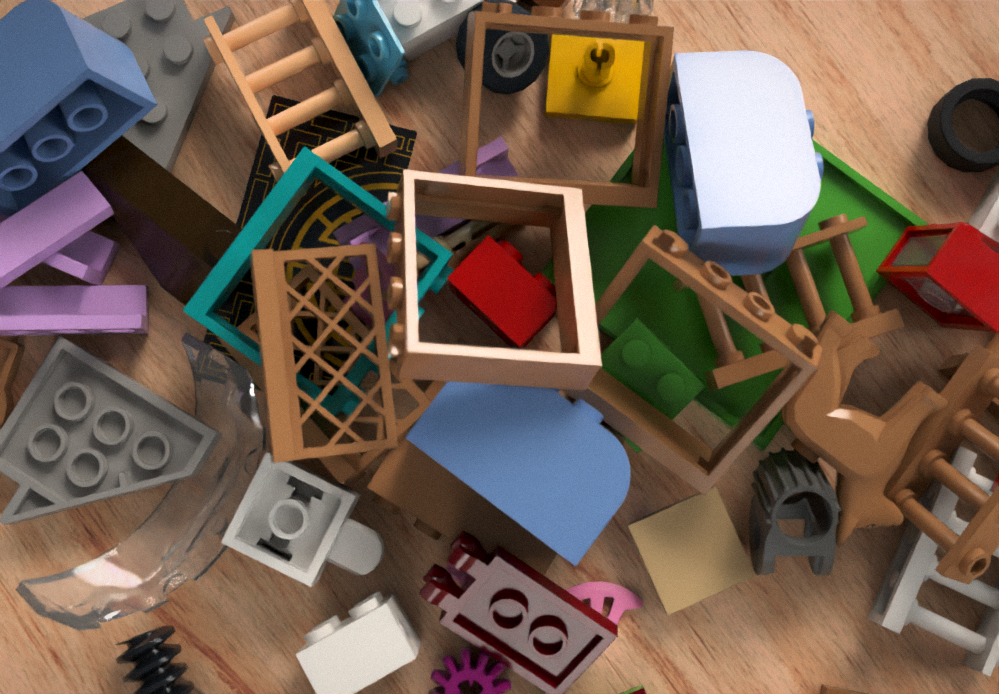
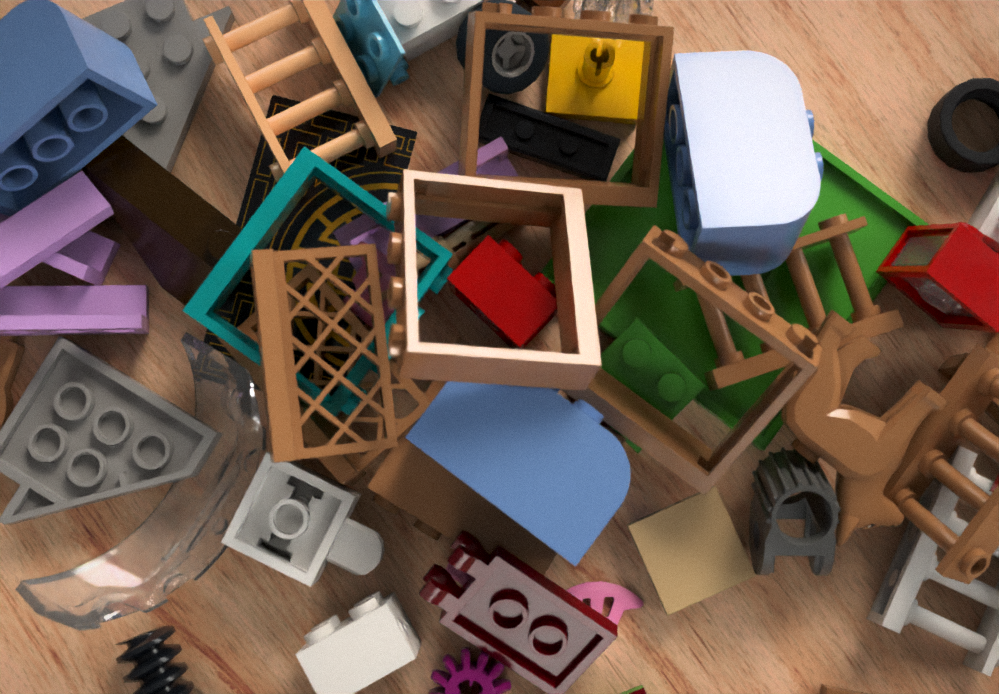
none -> black tile [478,93,621,181]

